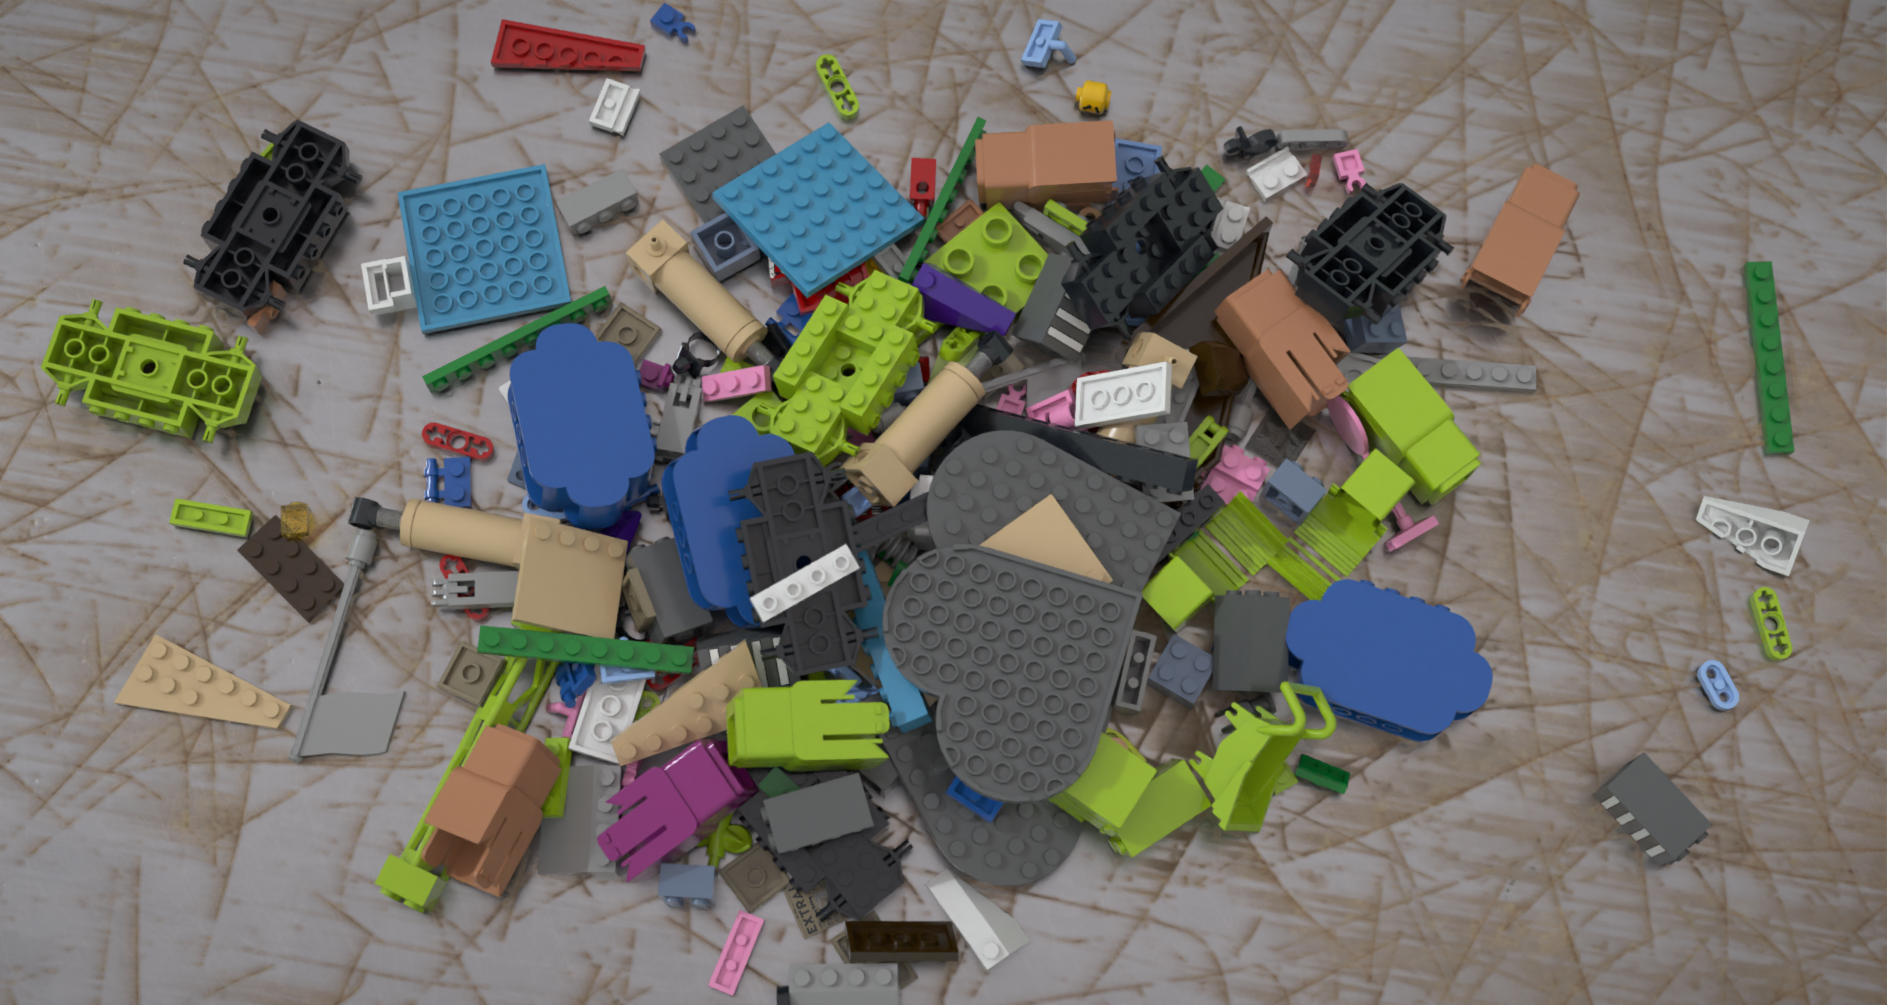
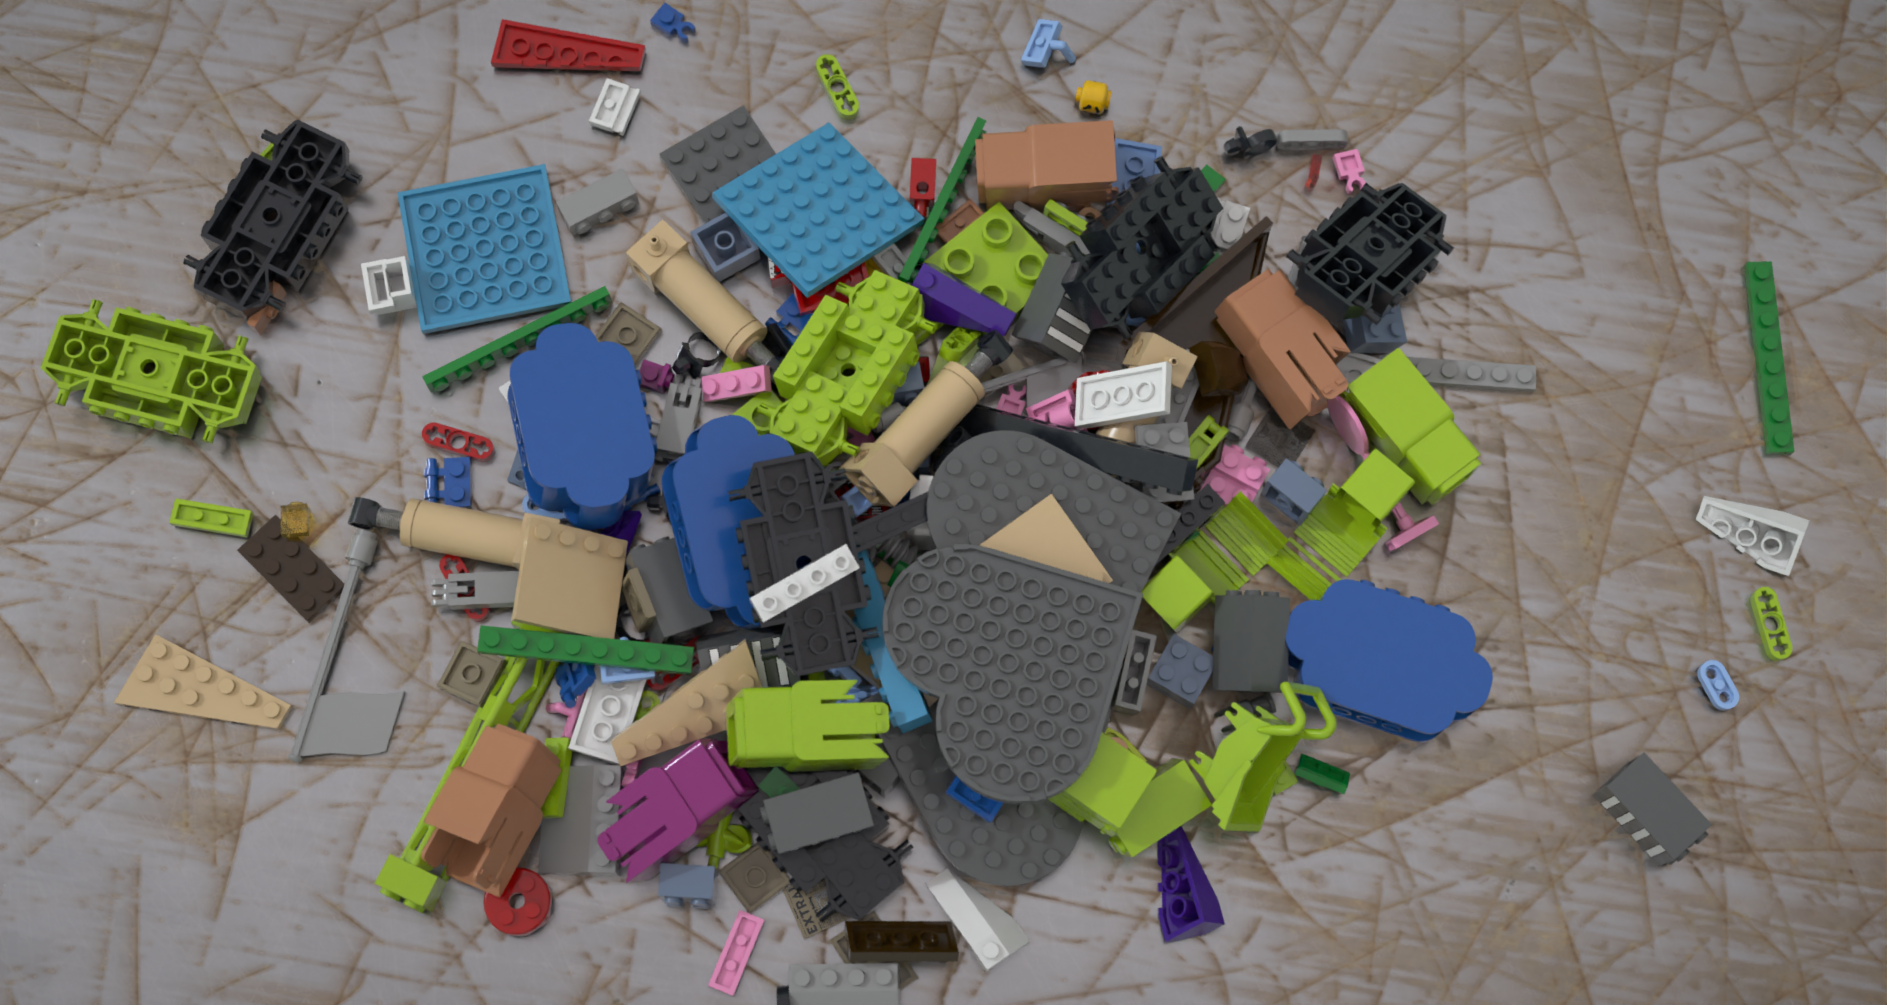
white plate [1245,146,1307,202] -> none
nougat piece [1459,164,1580,317] -> none
none -> red plate [483,867,553,936]
none -> dark purple wedge [1158,826,1225,942]

